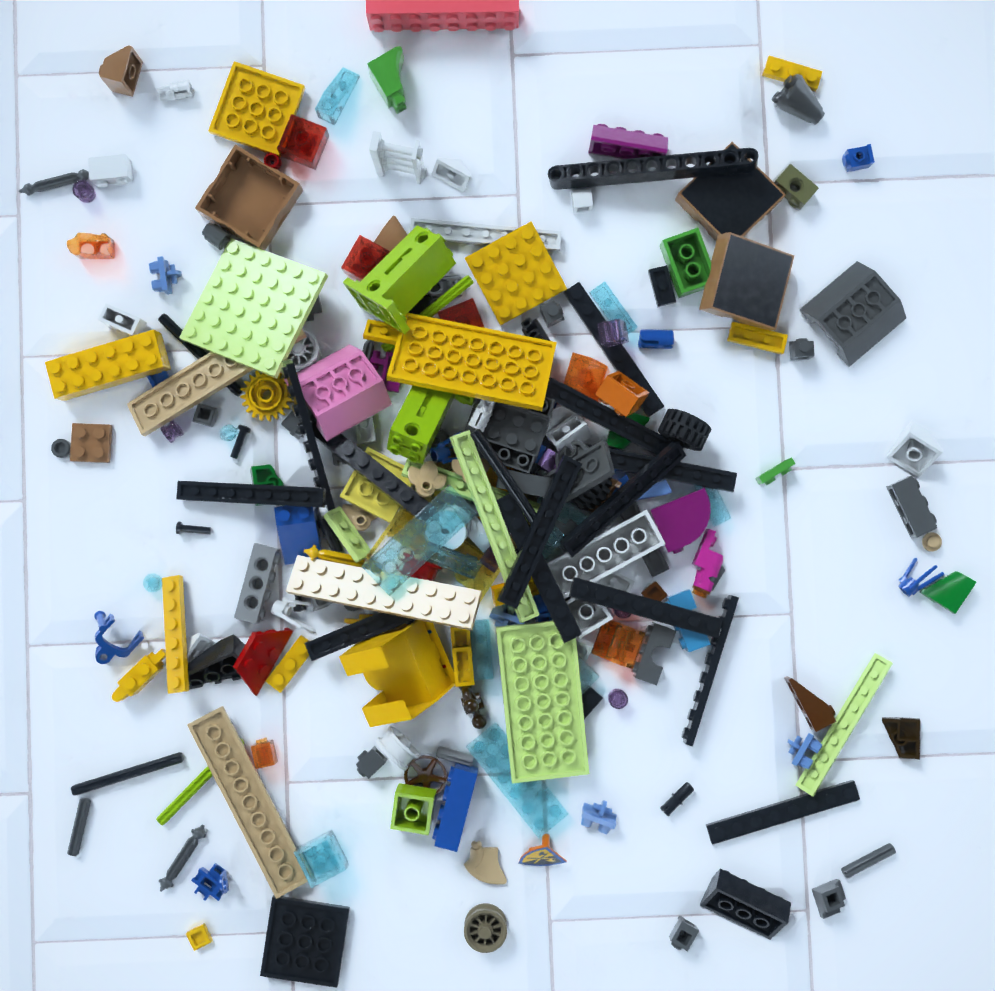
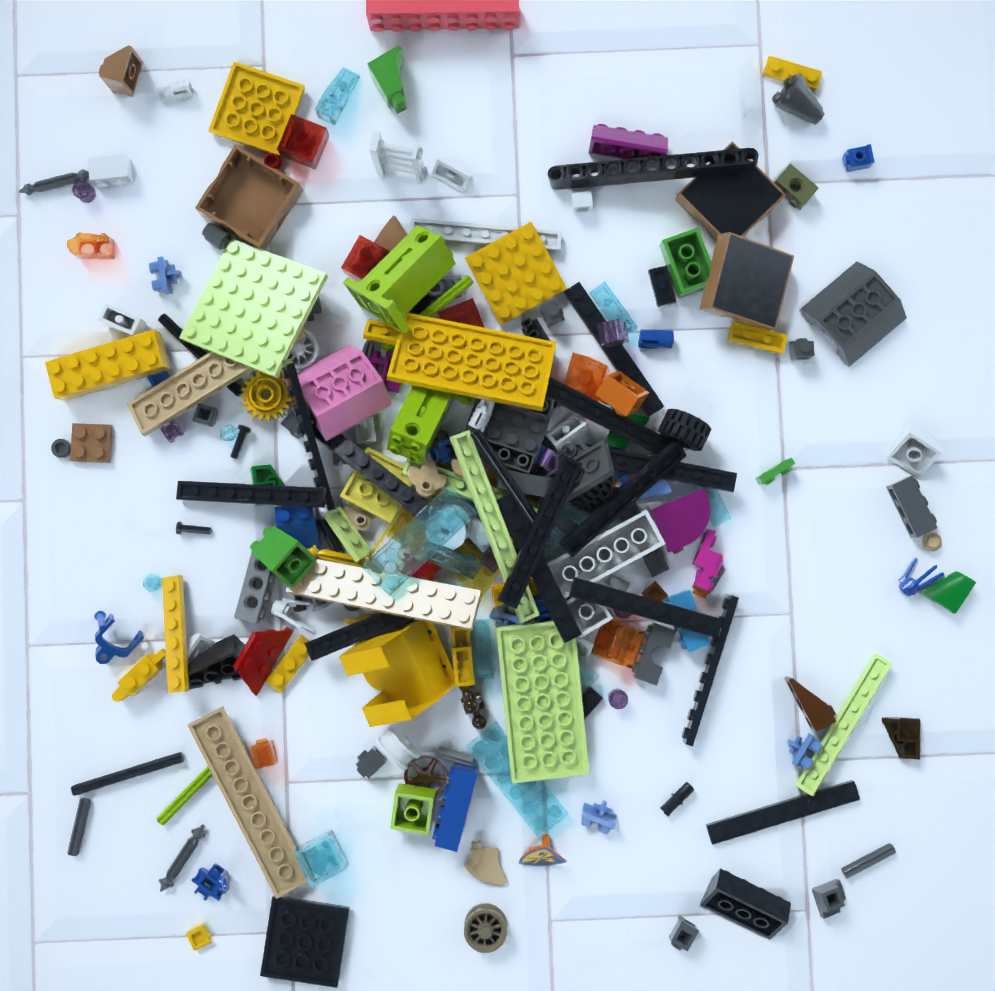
none -> bright green hips [250,526,315,587]

